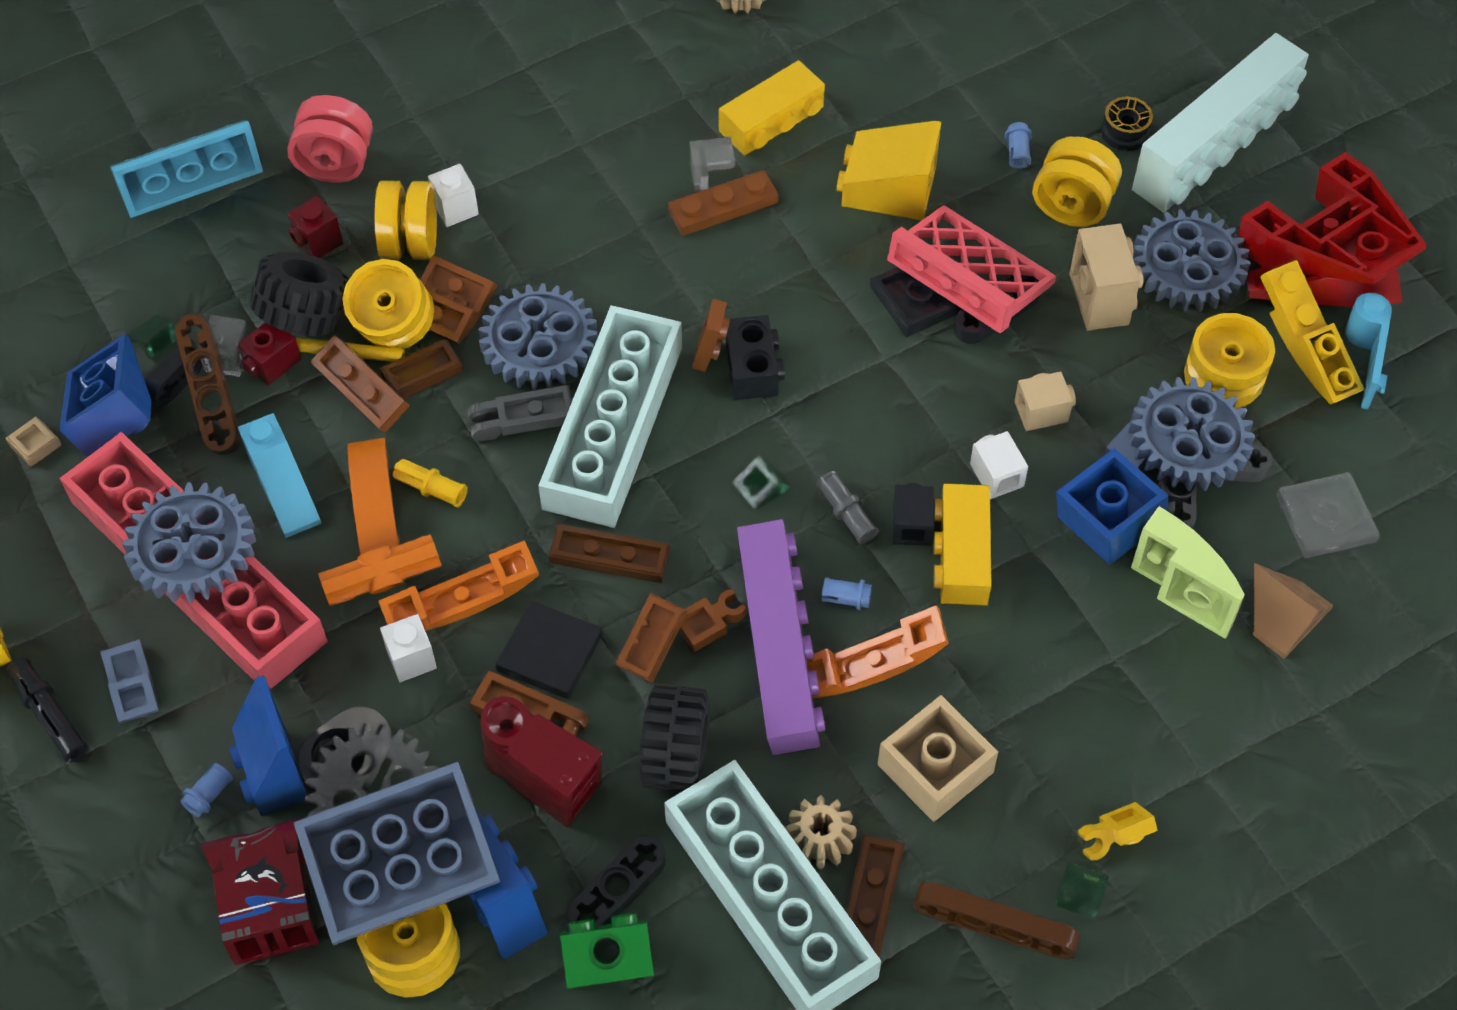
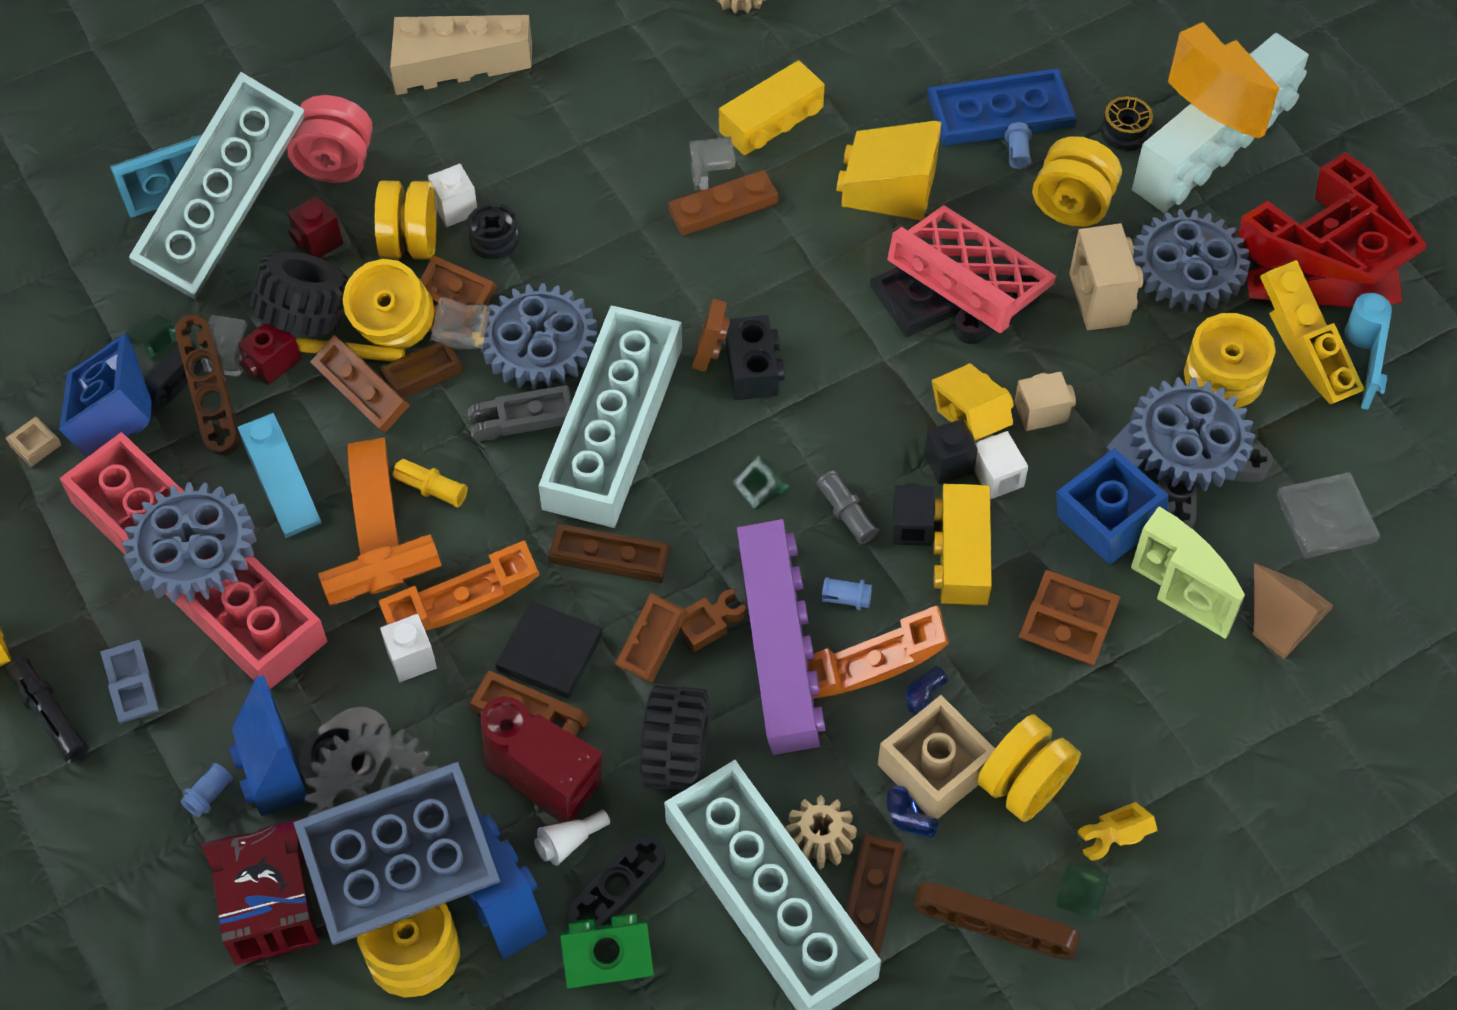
none -> light aqua brick [129,72,305,300]
none -> tan wedge [390,15,532,95]
none -> clear panel [431,297,490,350]
none -> black wheel [467,203,519,259]
none -> white cone [534,809,610,866]
none -> clear blue arm [886,785,938,838]
none -> clear blue arm [906,666,948,716]
none -> black brick [924,419,978,484]
none -> blue tile [927,68,1077,146]
none -> yellow brick [931,363,1014,442]
none -> yellow wheel [977,714,1081,823]
none -> dark orange slope [1018,570,1121,667]
none -> light orange slope [1168,22,1279,139]

